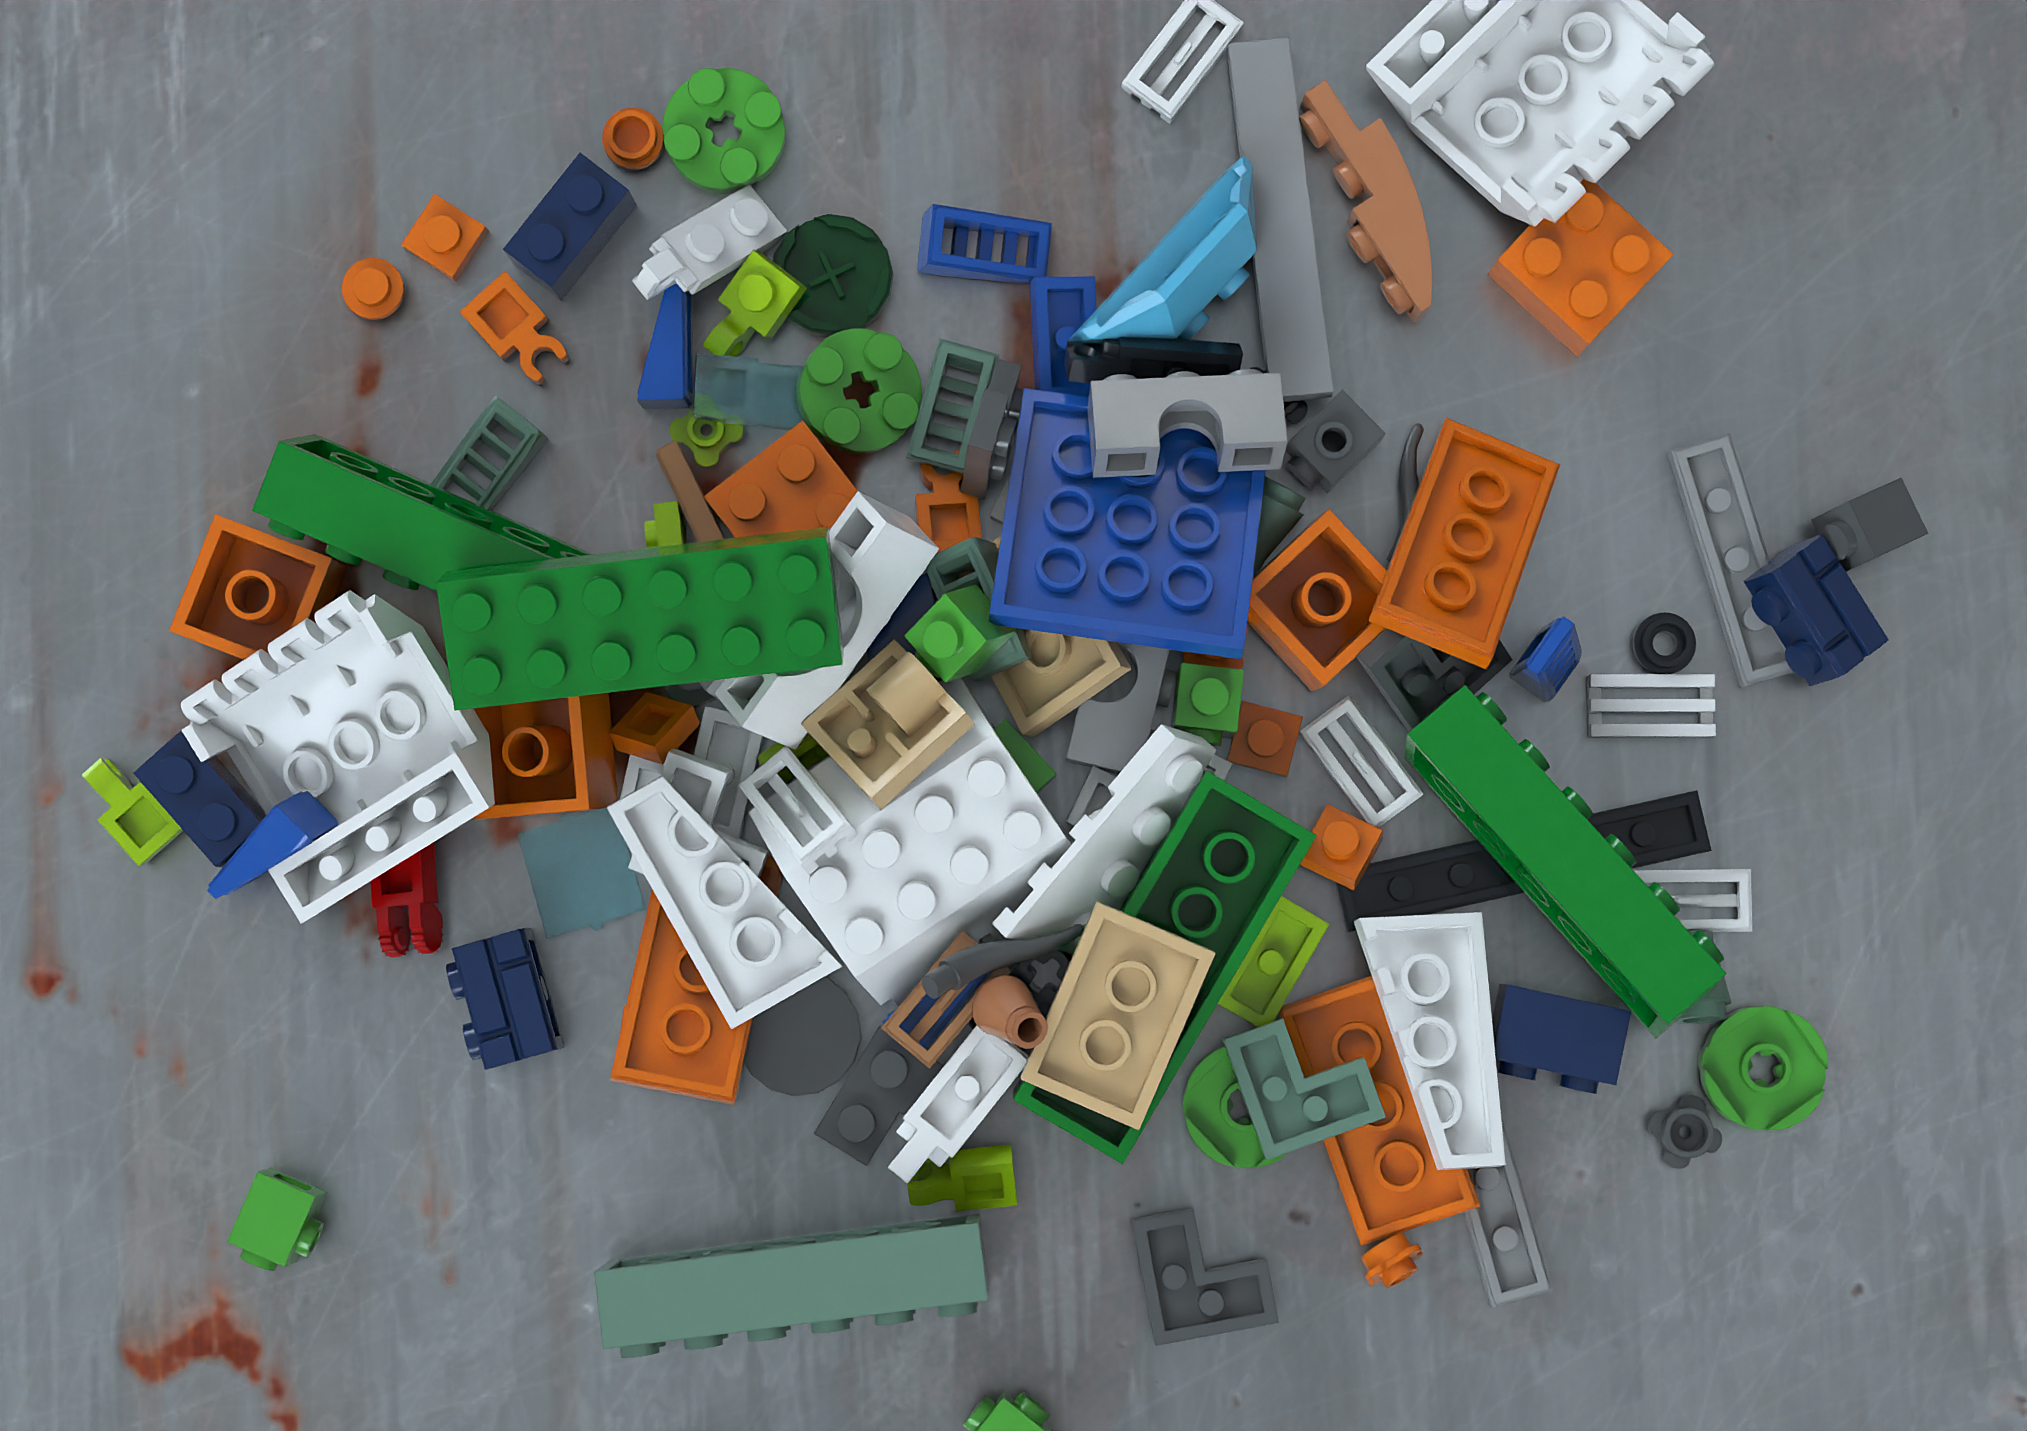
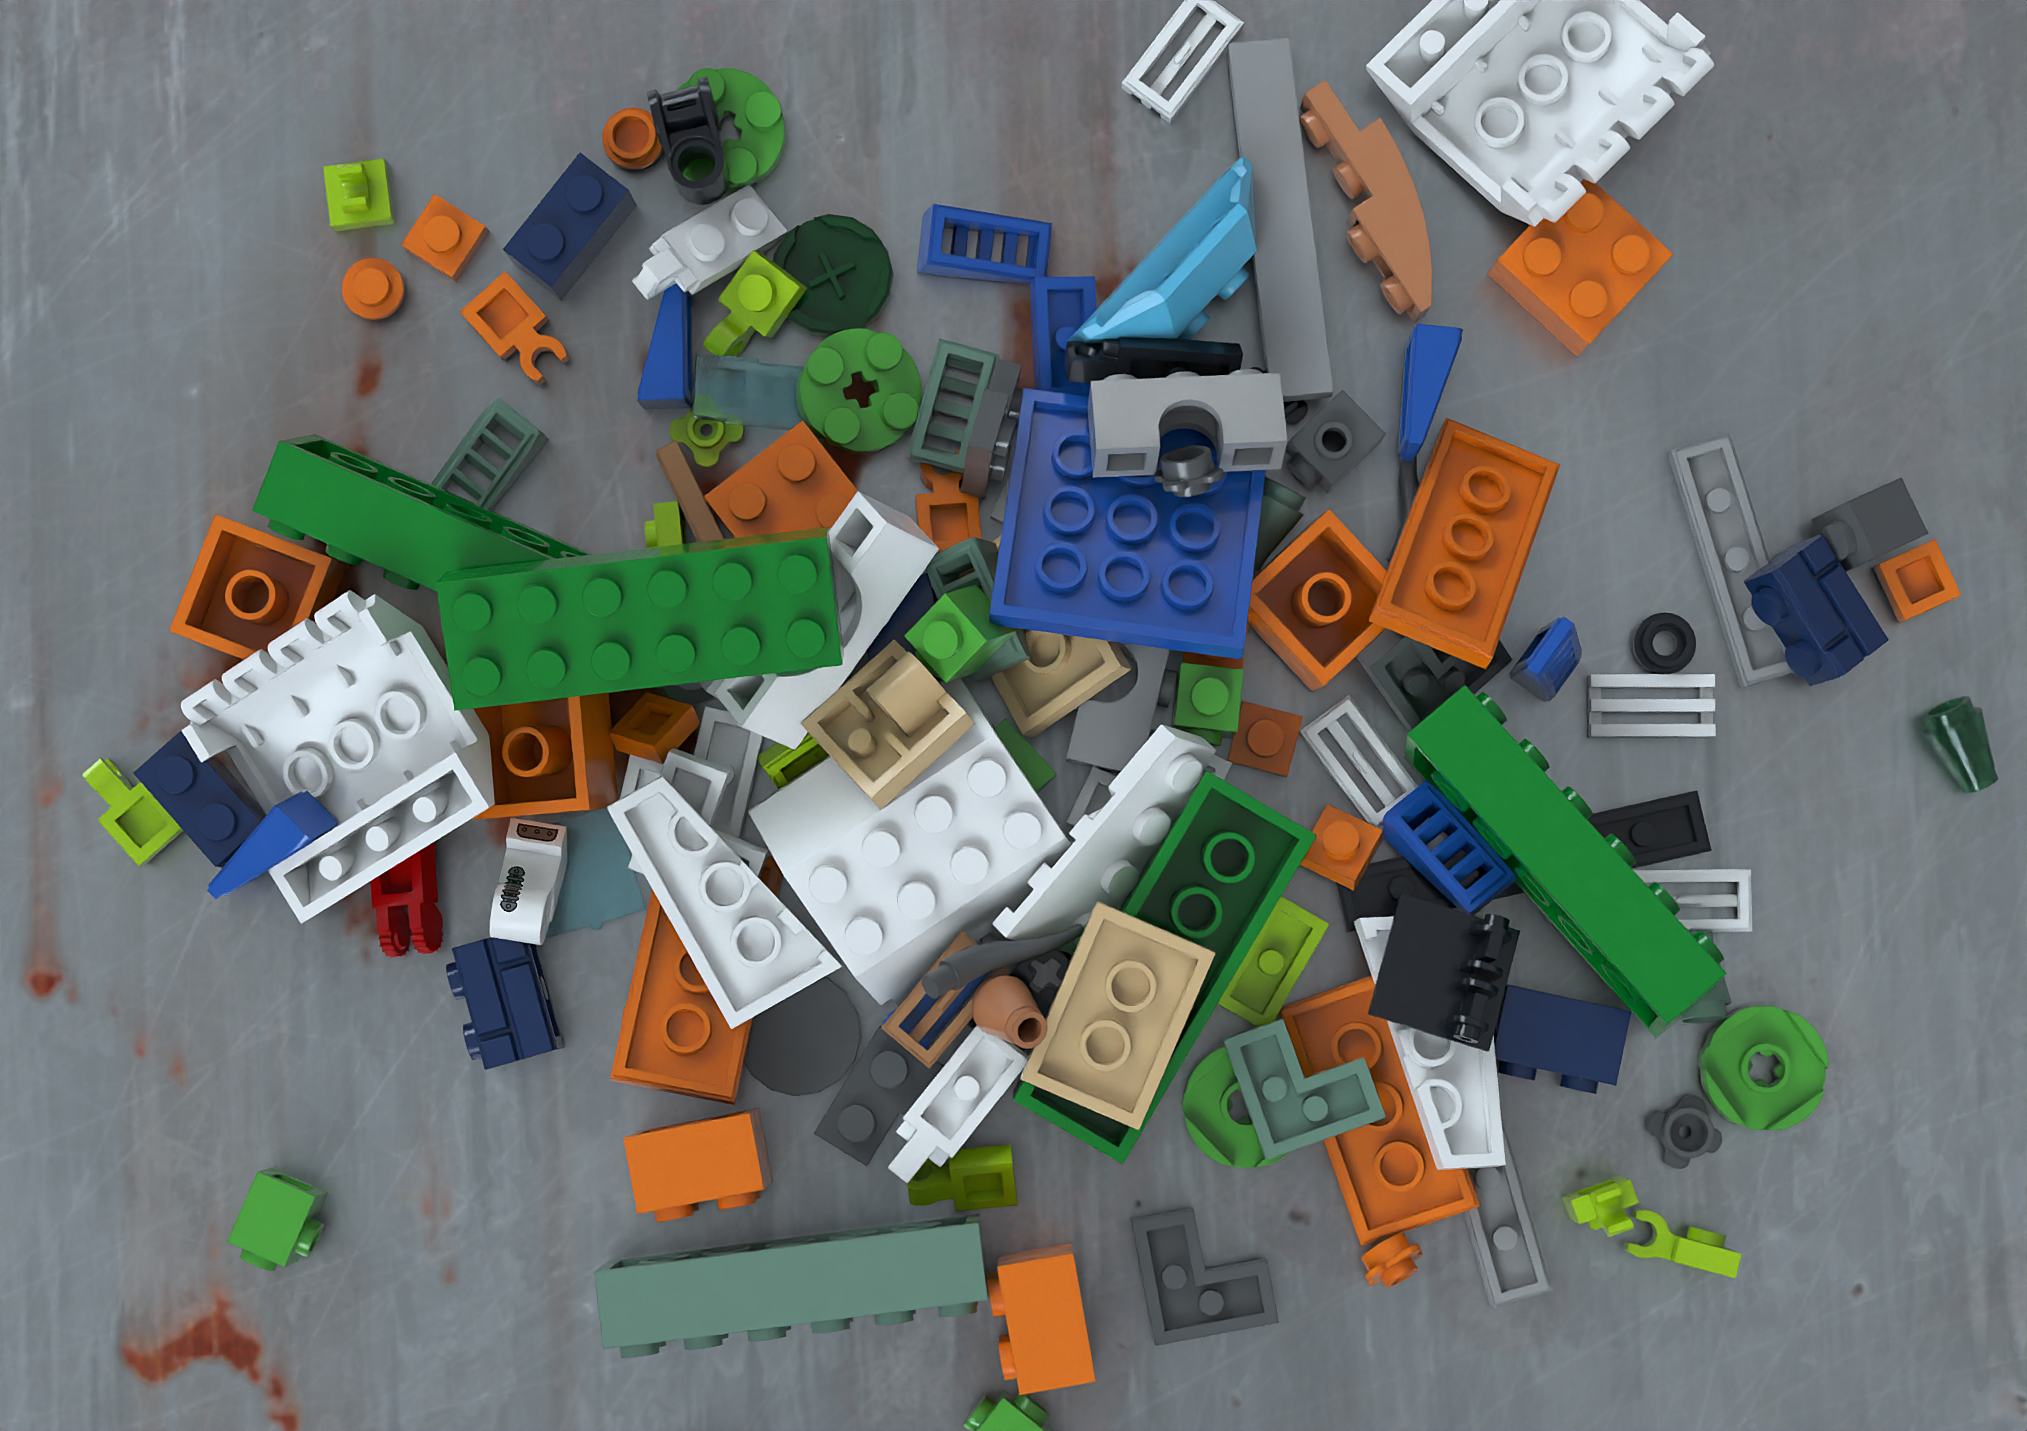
white tile [738,746,858,875] -> none
none -> lime tile [323,158,396,231]
none -> white leg [490,818,568,945]
none -> orange brick [623,1108,773,1222]
none -> black piece [647,76,730,205]
none -> orange brick [987,1242,1096,1395]
none -> dark grey plate [1154,446,1224,497]
none -> black hinge [1368,893,1520,1052]
none -> blue slope [1383,781,1516,916]
none -> blue slope [1398,324,1463,462]
none -> lime plate [1561,1175,1639,1237]
none -> lime plate [1623,1208,1742,1278]
none -> orange plate [1873,539,1961,623]
none -> clear green cone [1922,696,1999,794]

